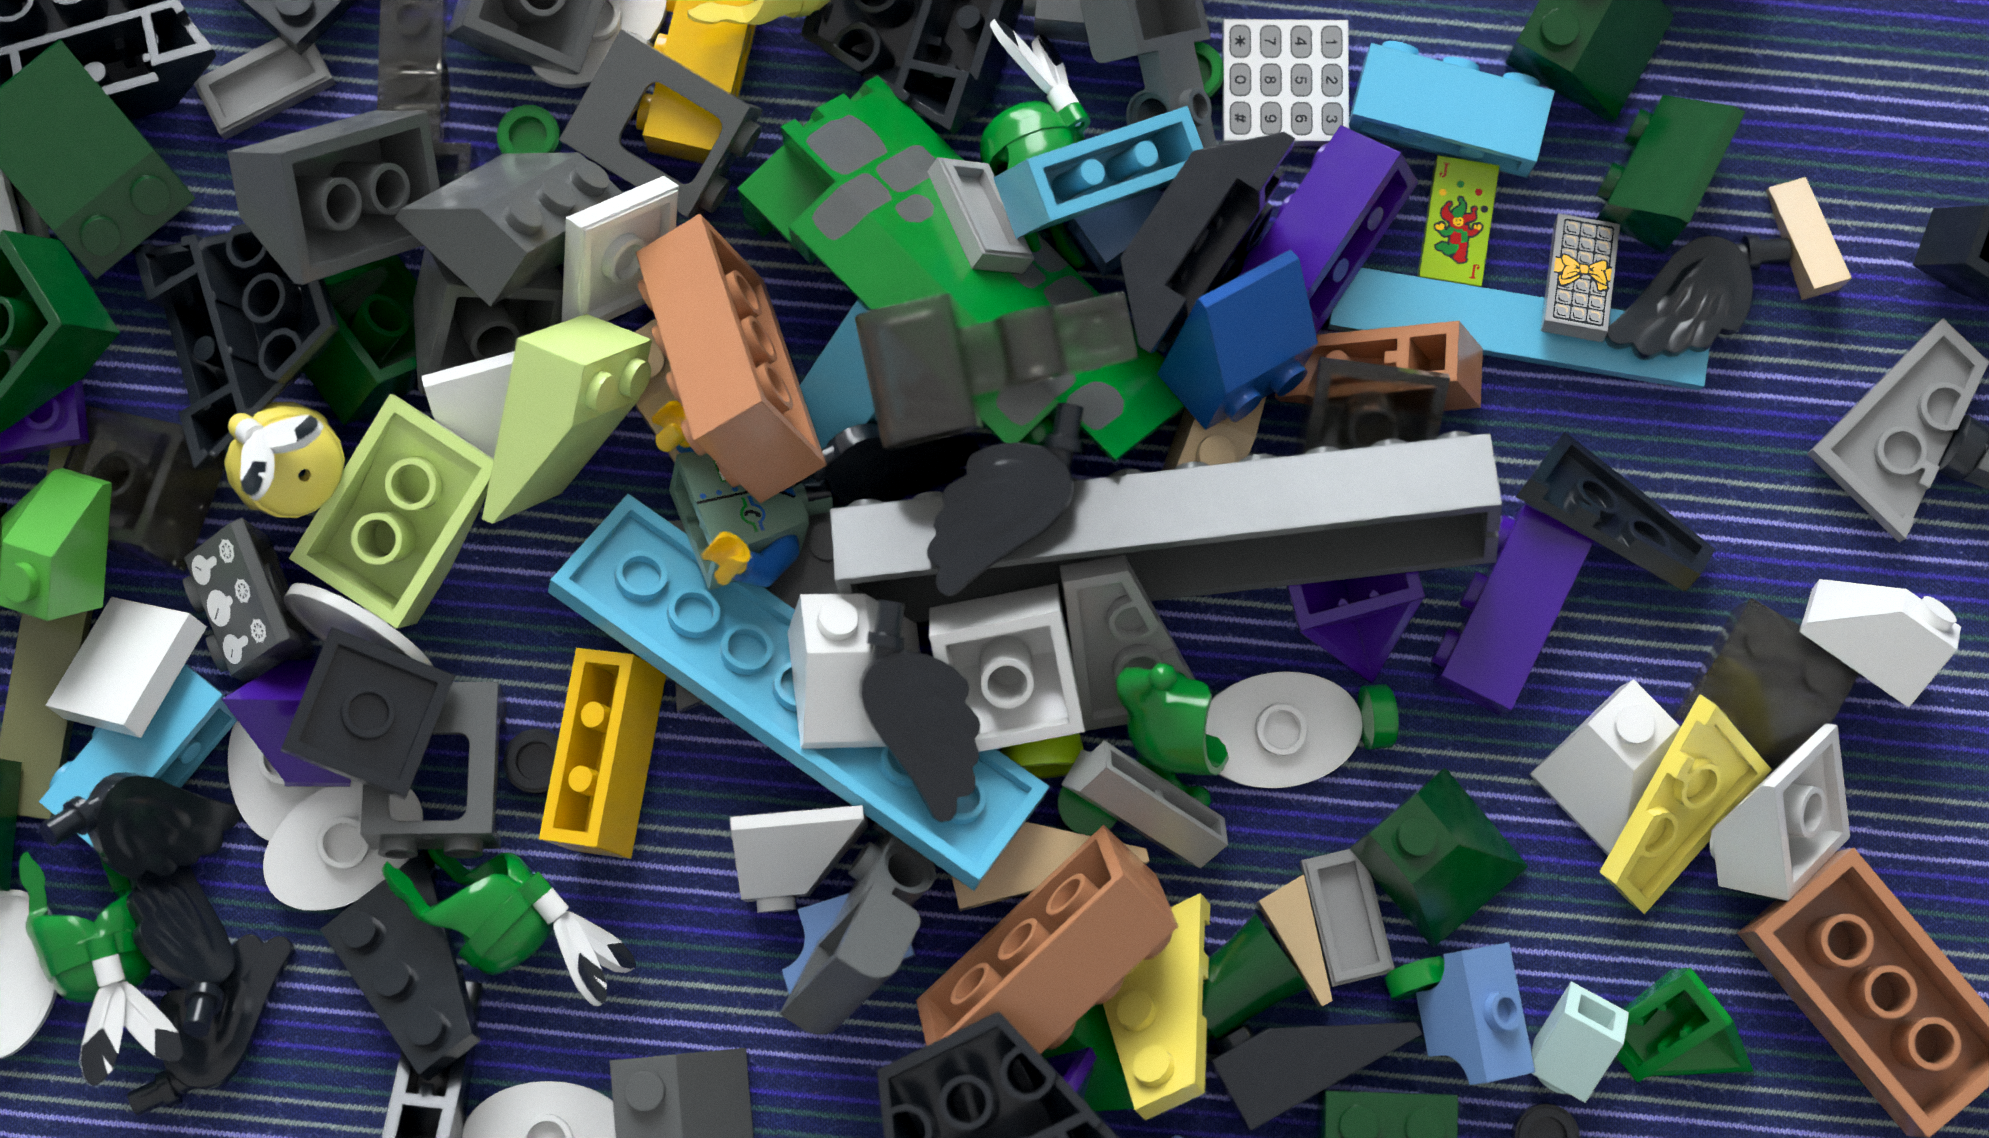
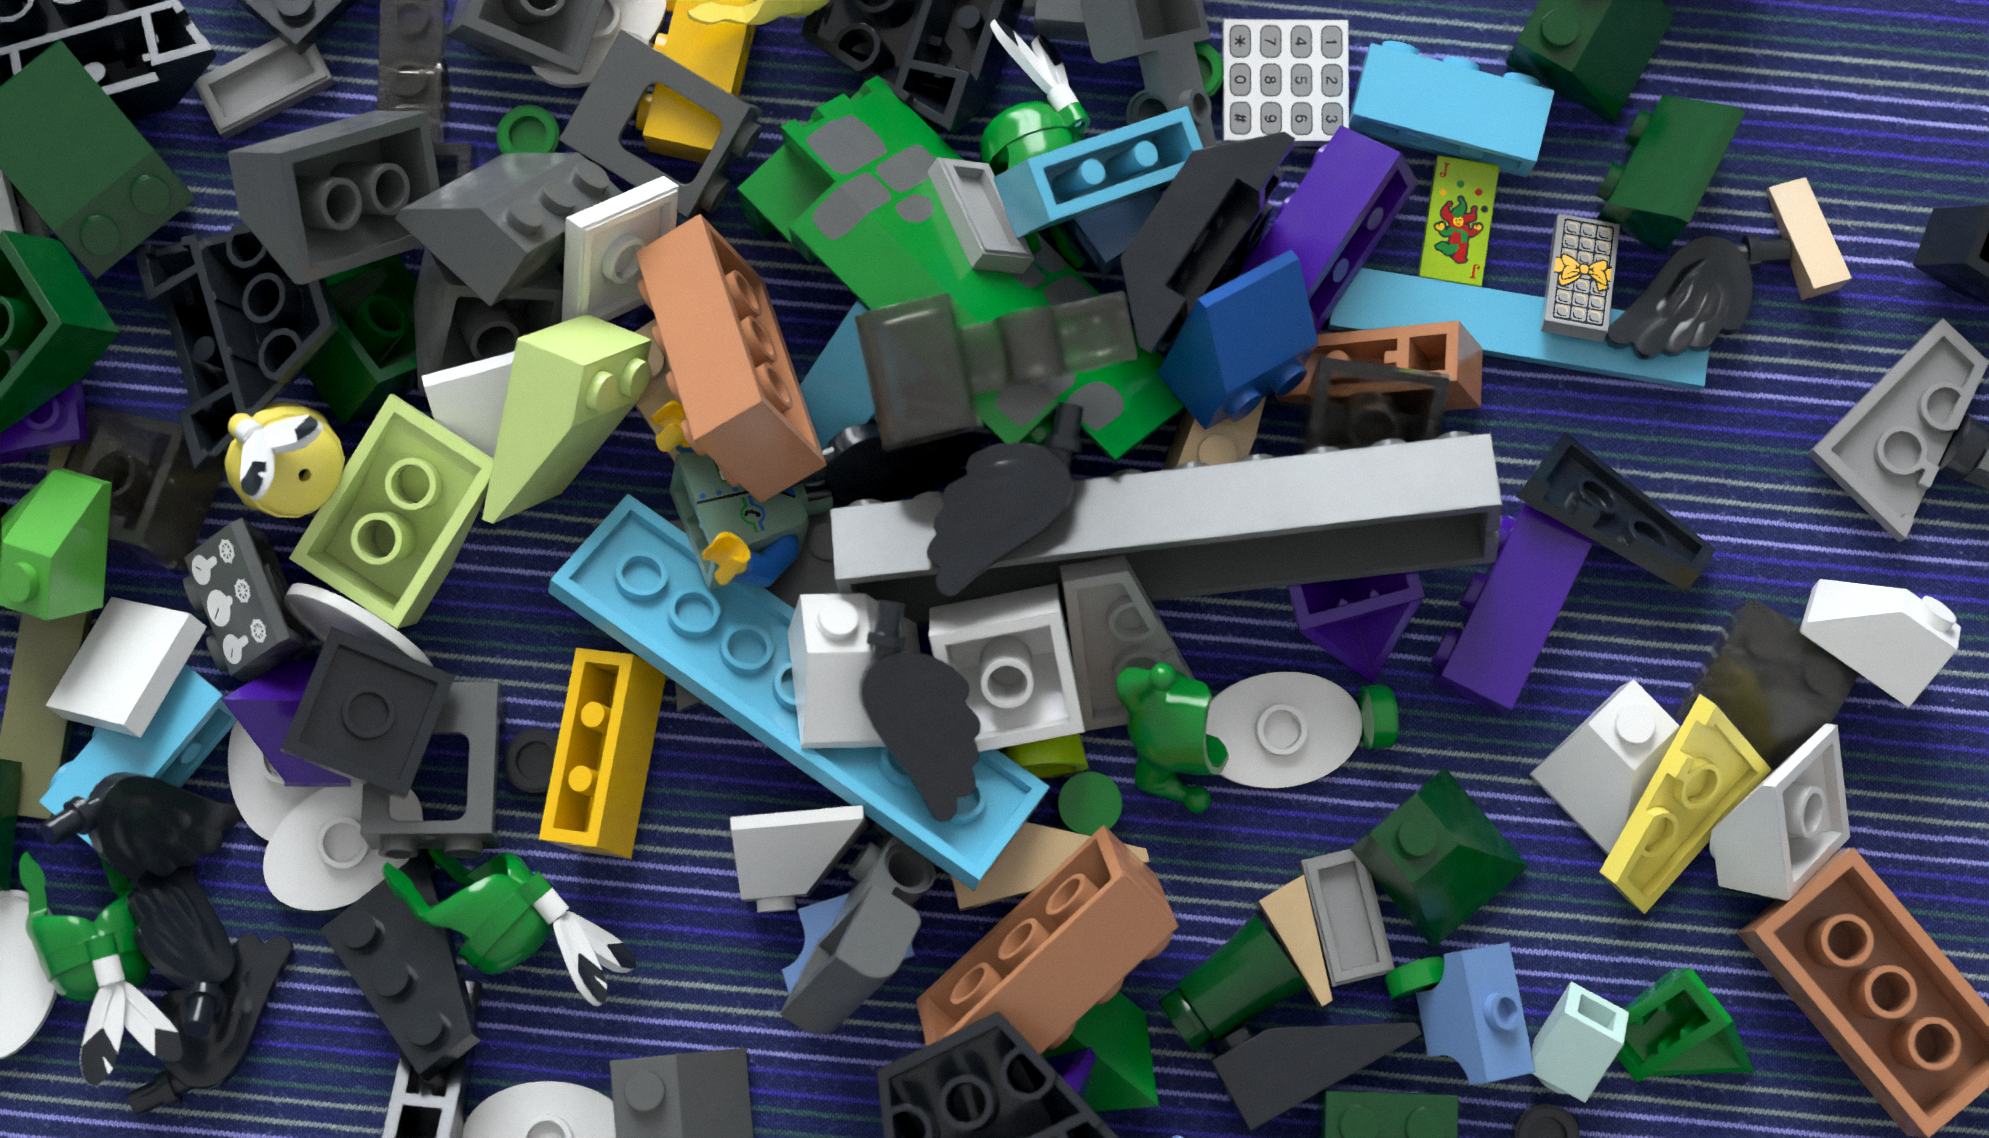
light grey piece [1061,741,1228,868] -> none
light yellow wing [1103,893,1210,1120] -> none

